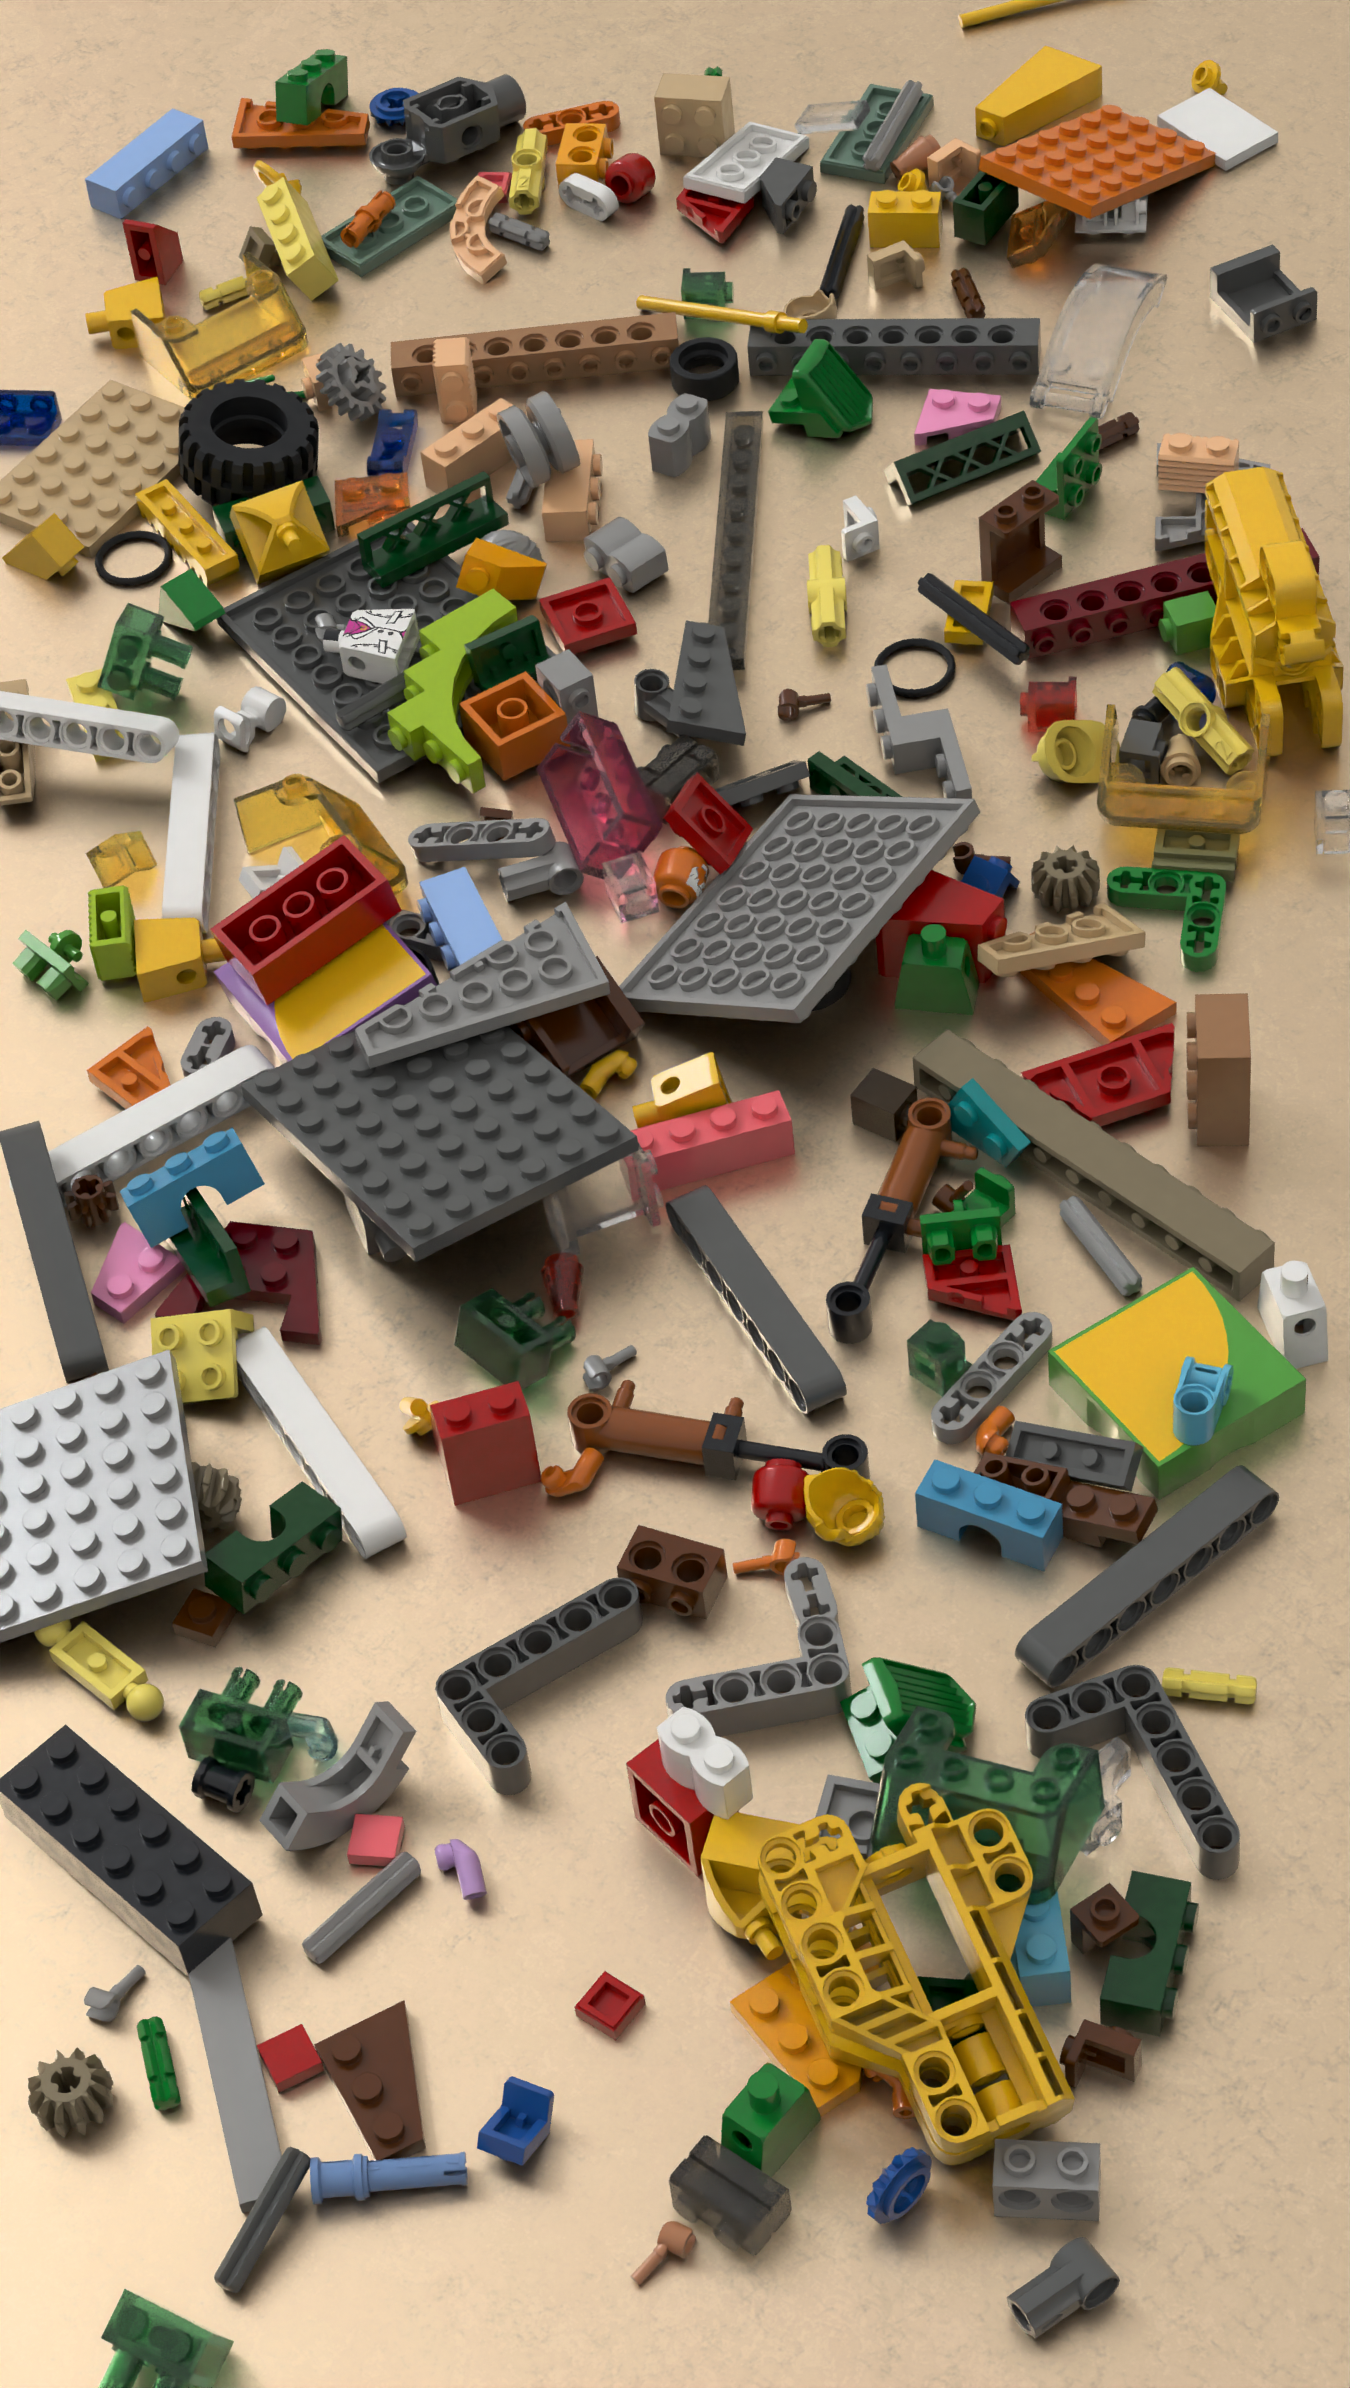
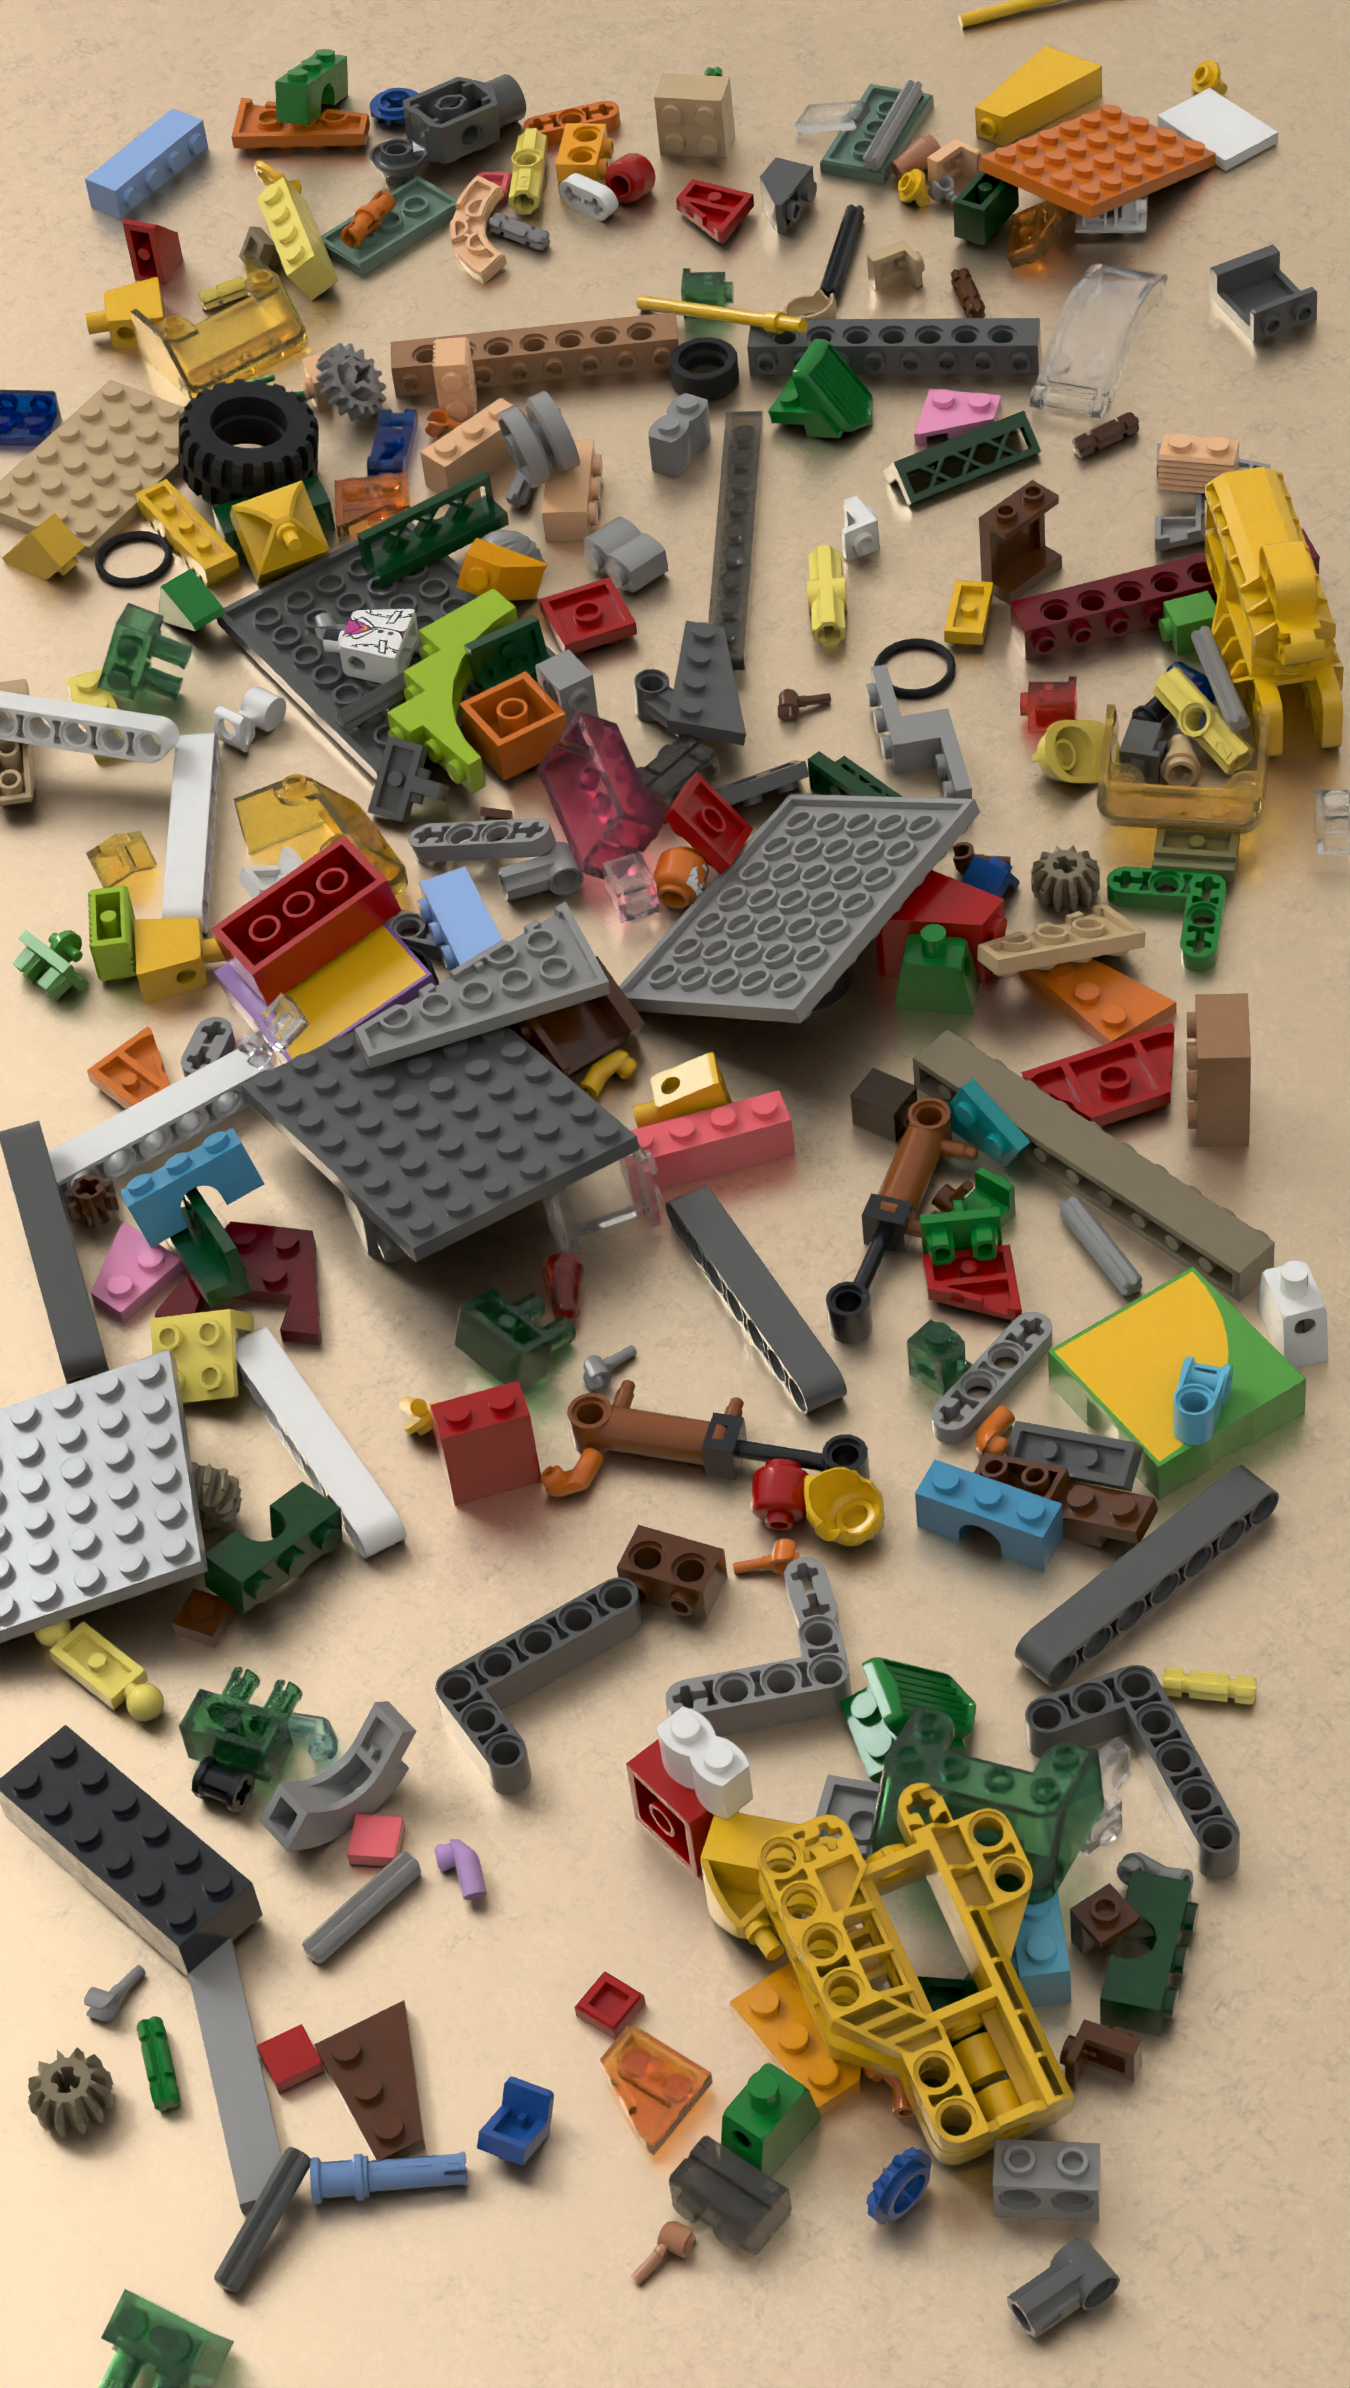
white tile [683,122,809,204] -> none
yellow brick [868,190,943,248] -> none
black axle [918,573,1030,665] -> none
green bracket [1036,417,1102,520] -> none
none -> clear plate [238,992,310,1070]
none -> dark grey hinge [368,736,450,824]
none -> orange hand [425,408,464,437]
none -> clear orange wing [600,2023,713,2155]
none -> light grey arm [1116,1852,1194,1890]
none -> light grey axle [1191,626,1250,733]

